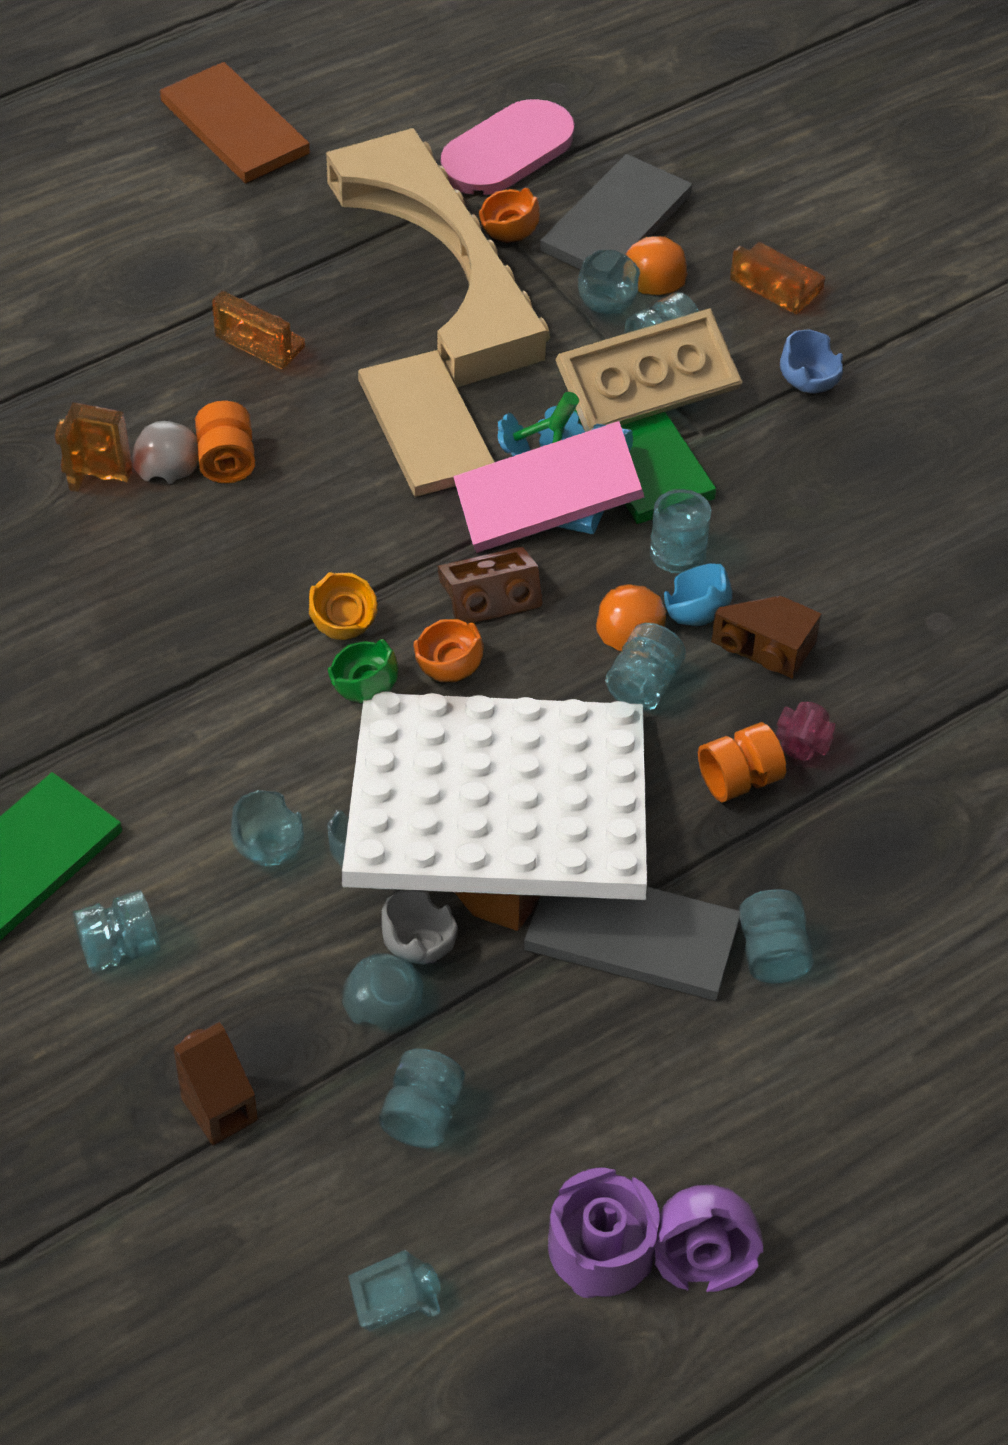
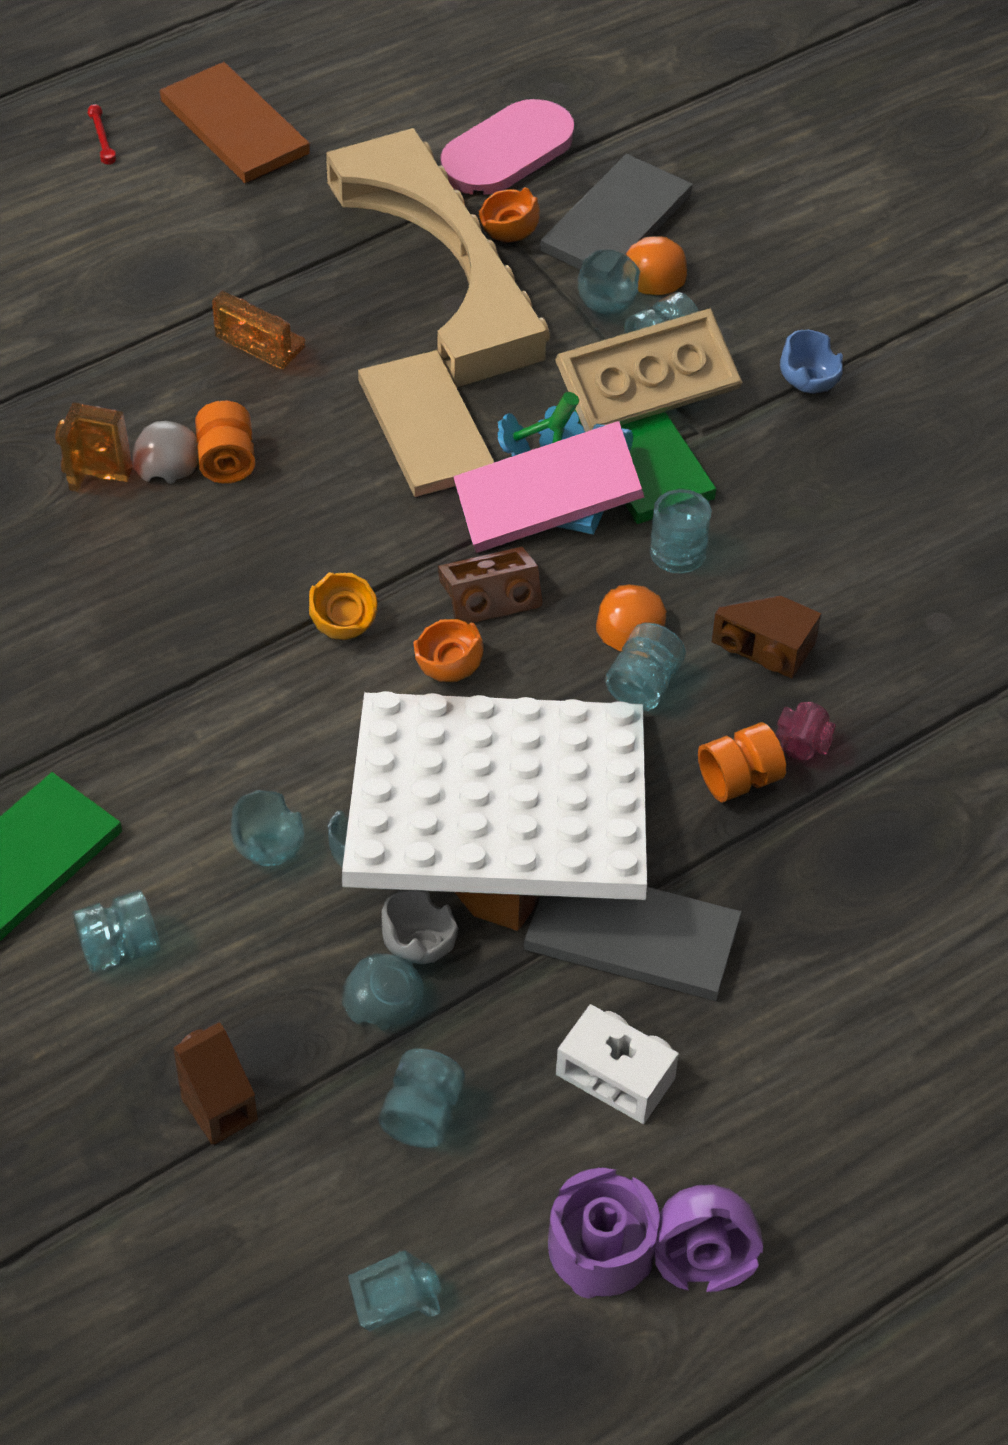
green hair [327,639,399,704] -> none
dark azure hair [664,563,732,626] -> none
clear orange bracket [730,242,826,315] -> none
clear light blue wheel [739,889,814,983] -> none
none -> red hinge [87,104,116,165]
none -> white brick [556,1004,679,1124]

